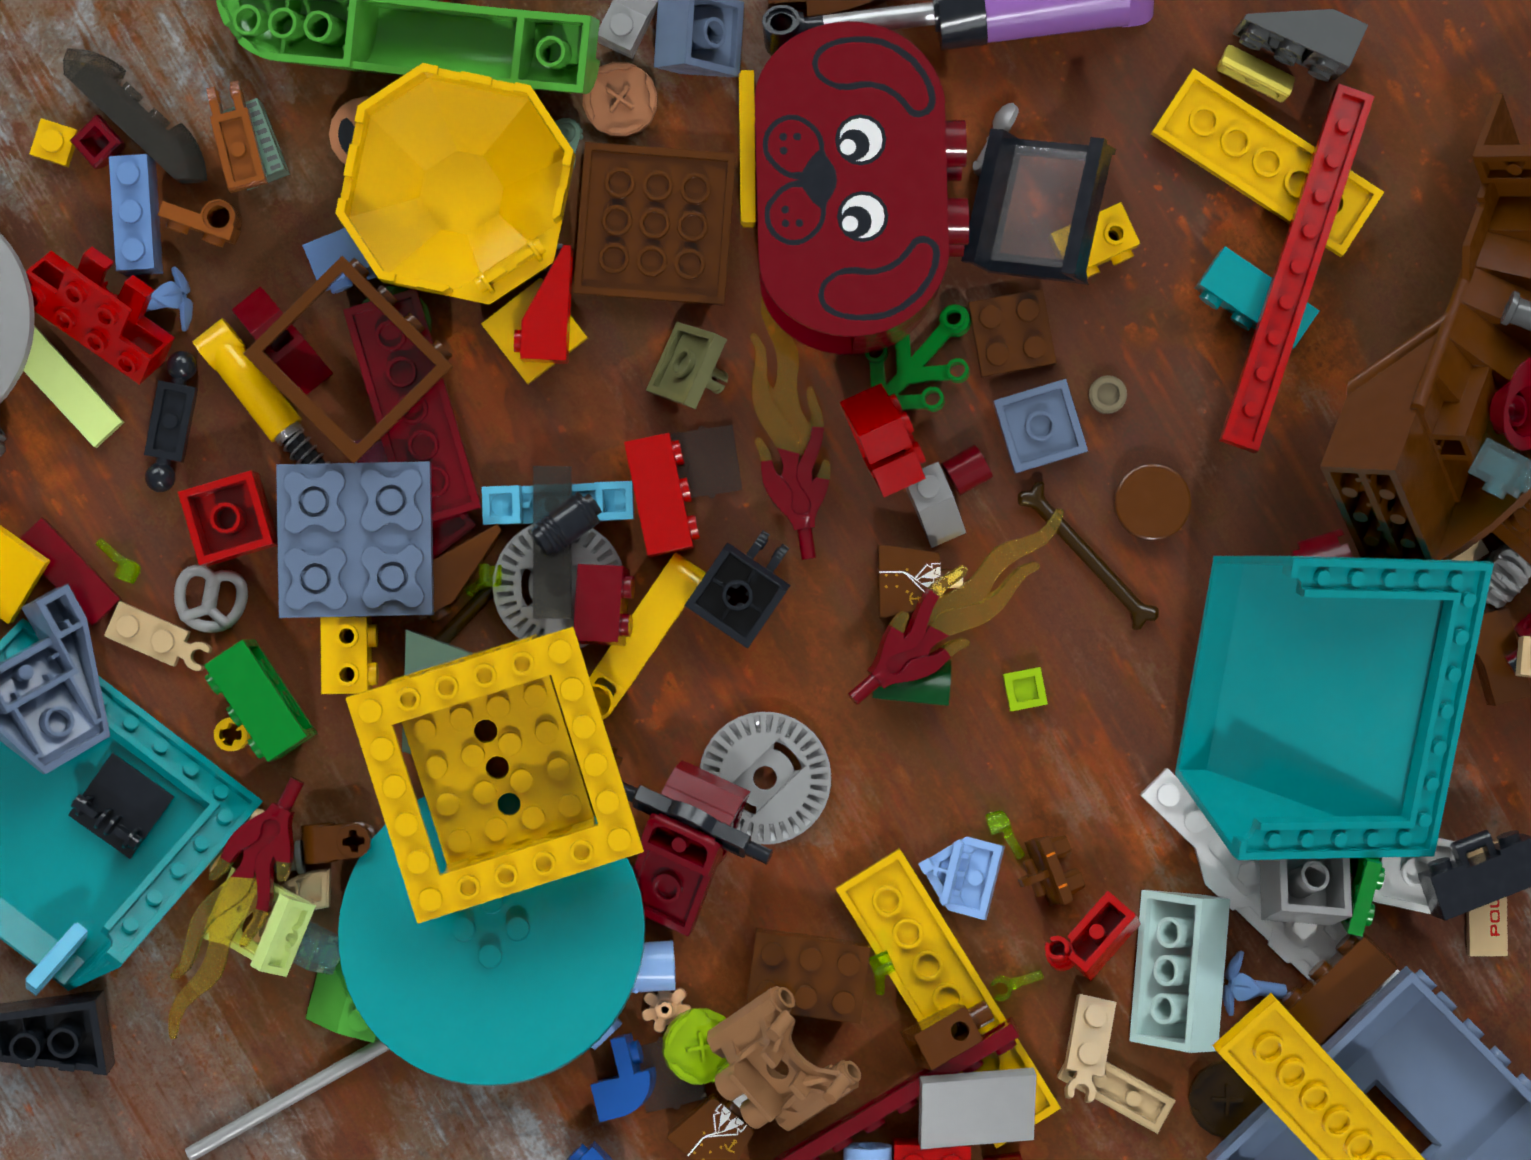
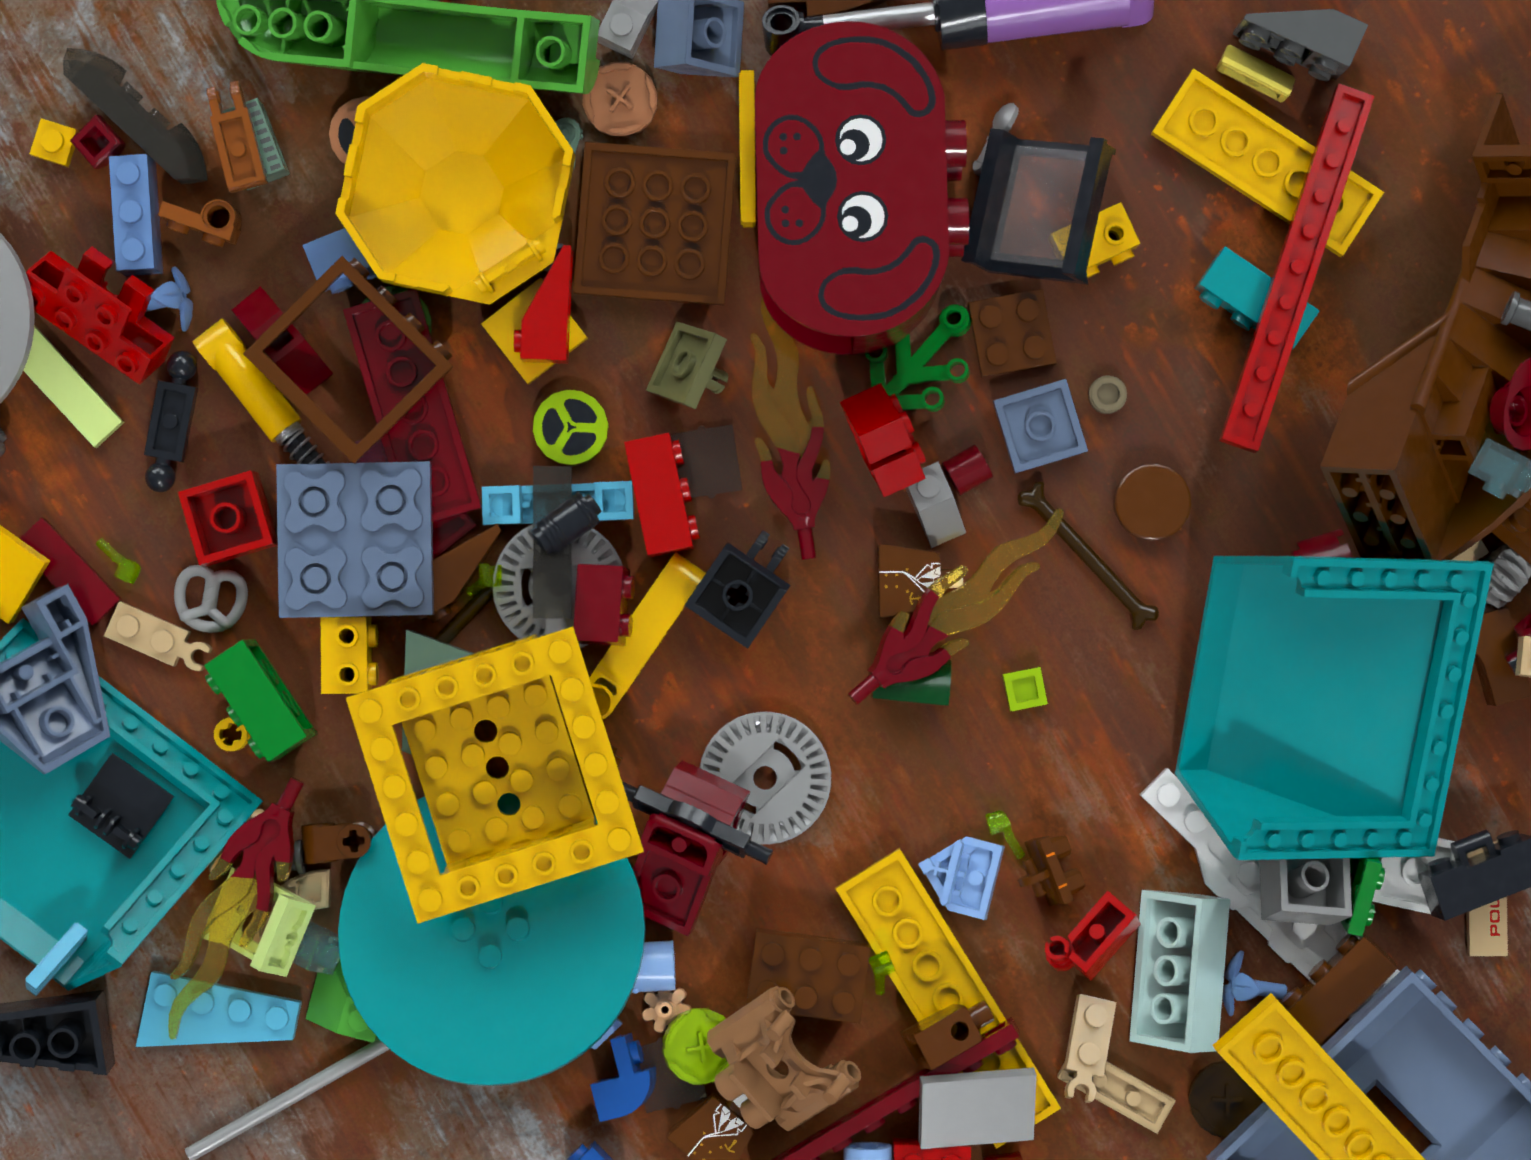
clear neon green hand [990,970,1043,1001] -> none
none -> medium azure wing [136,971,302,1047]
none -> lime tile [533,390,609,466]

